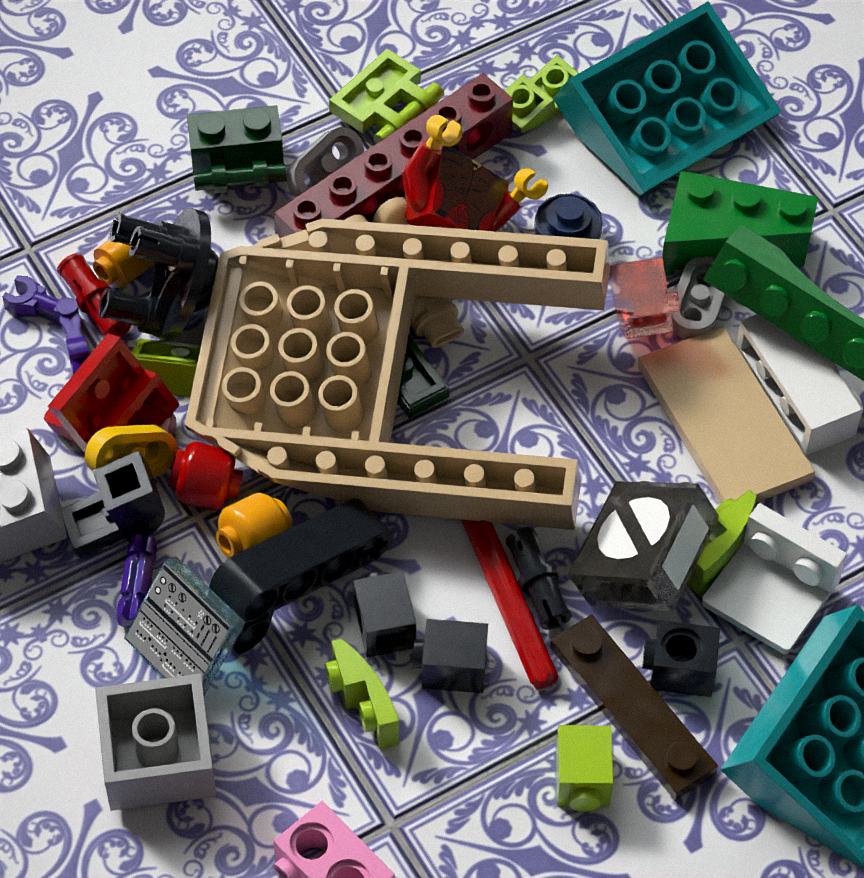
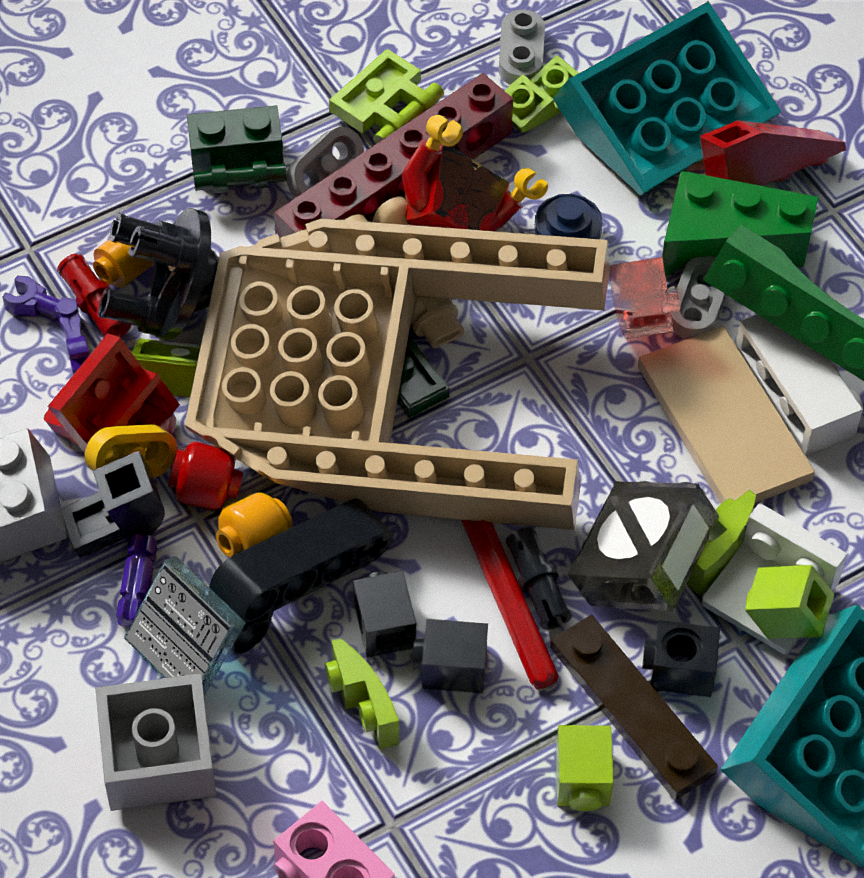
none -> light grey plate [499,10,545,85]
none -> red slope [700,120,846,186]
none -> lime brick [745,565,834,639]

